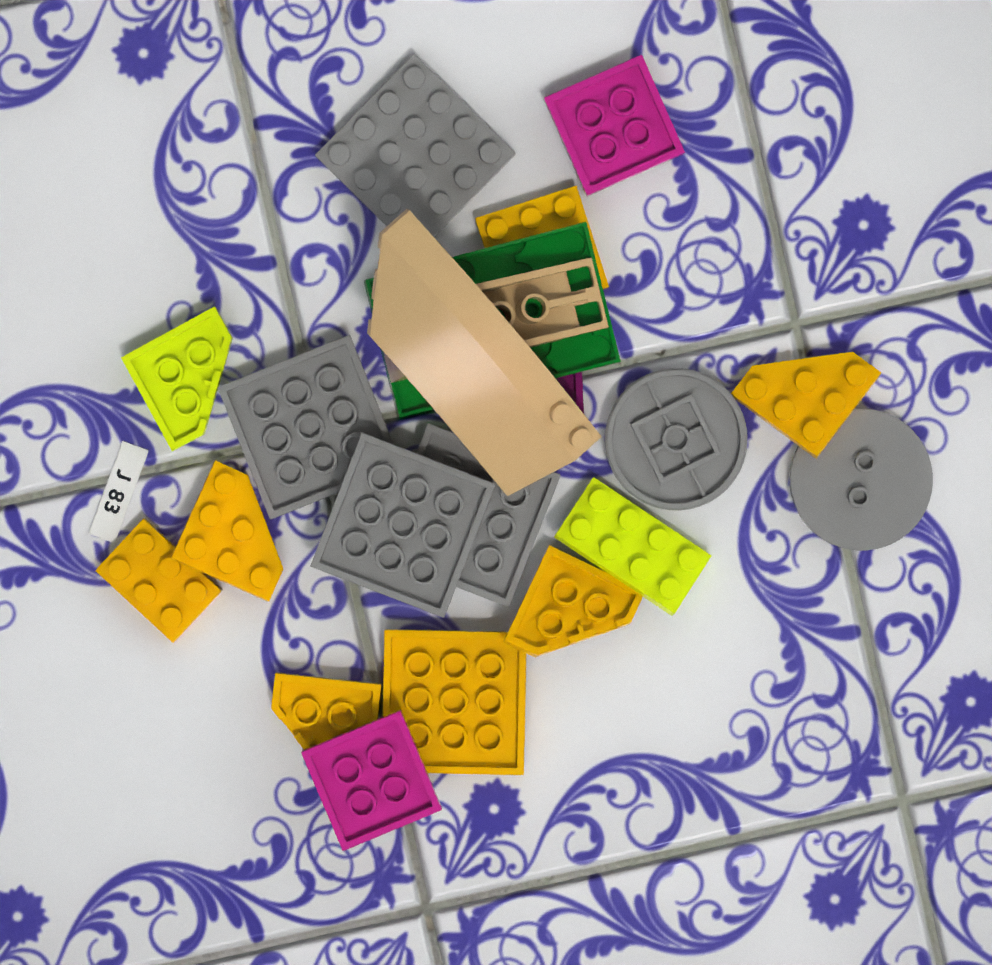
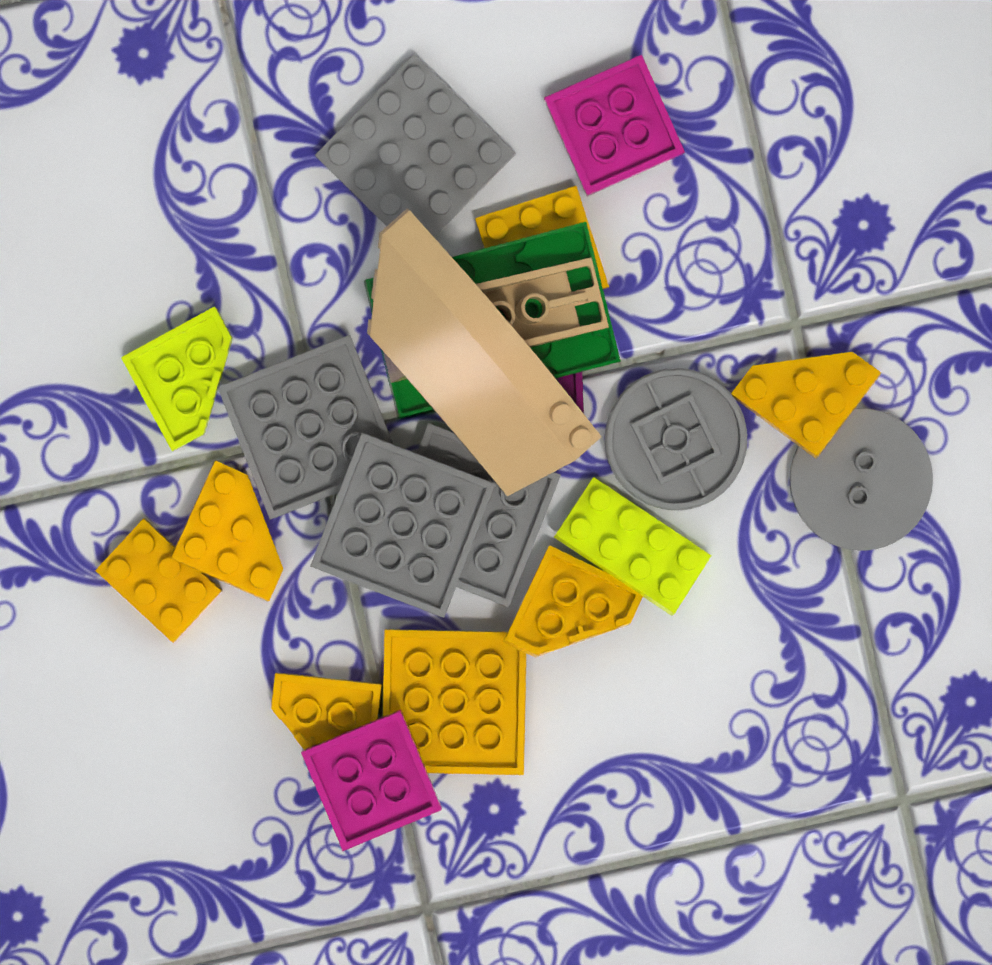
white sticker [88,441,149,543] -> none

